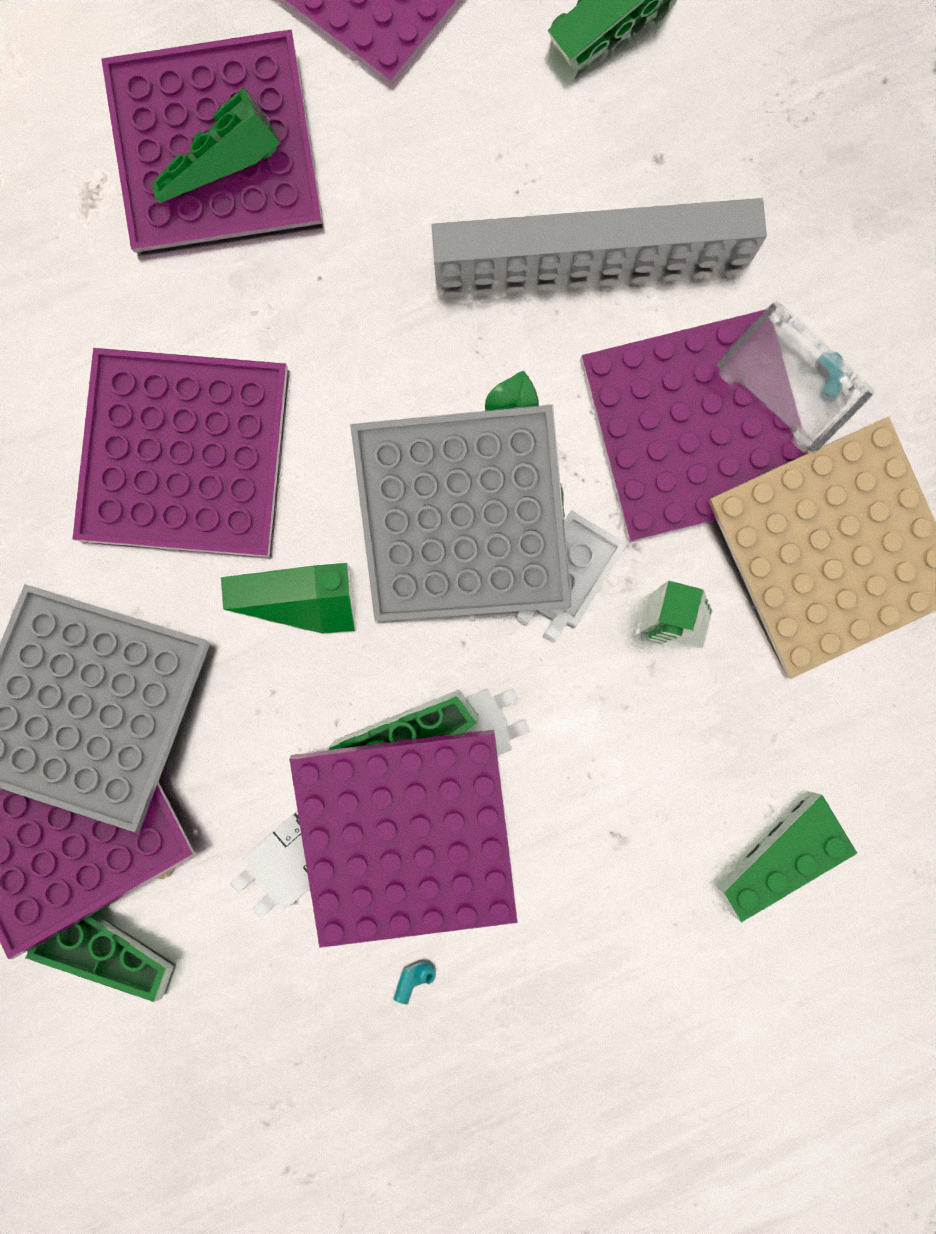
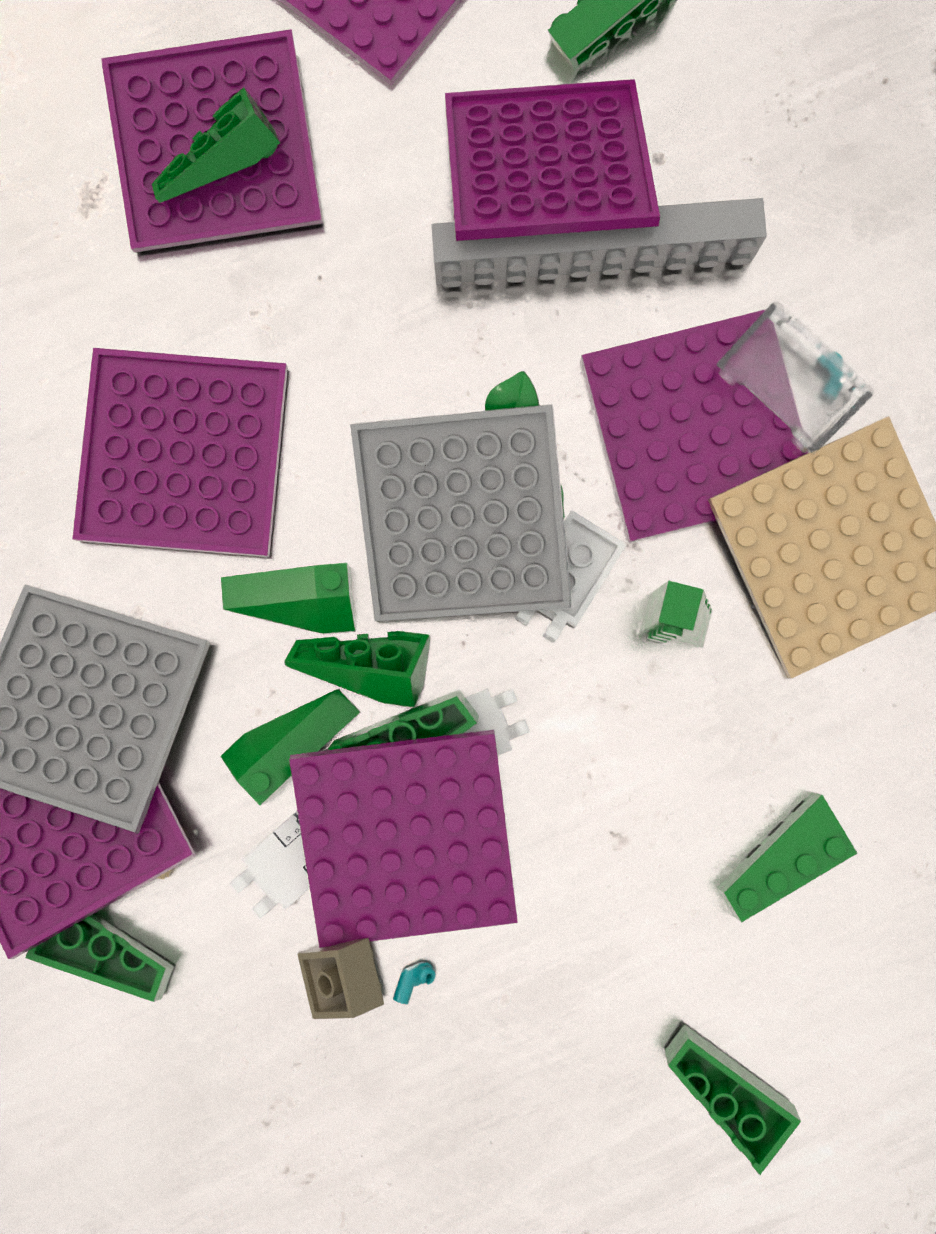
none -> green wedge [220,689,361,806]
none -> green wedge [284,631,430,707]
none -> dark tan slope [297,938,384,1019]
none -> magenta plate [445,79,660,241]
none -> green wedge [665,1024,801,1175]

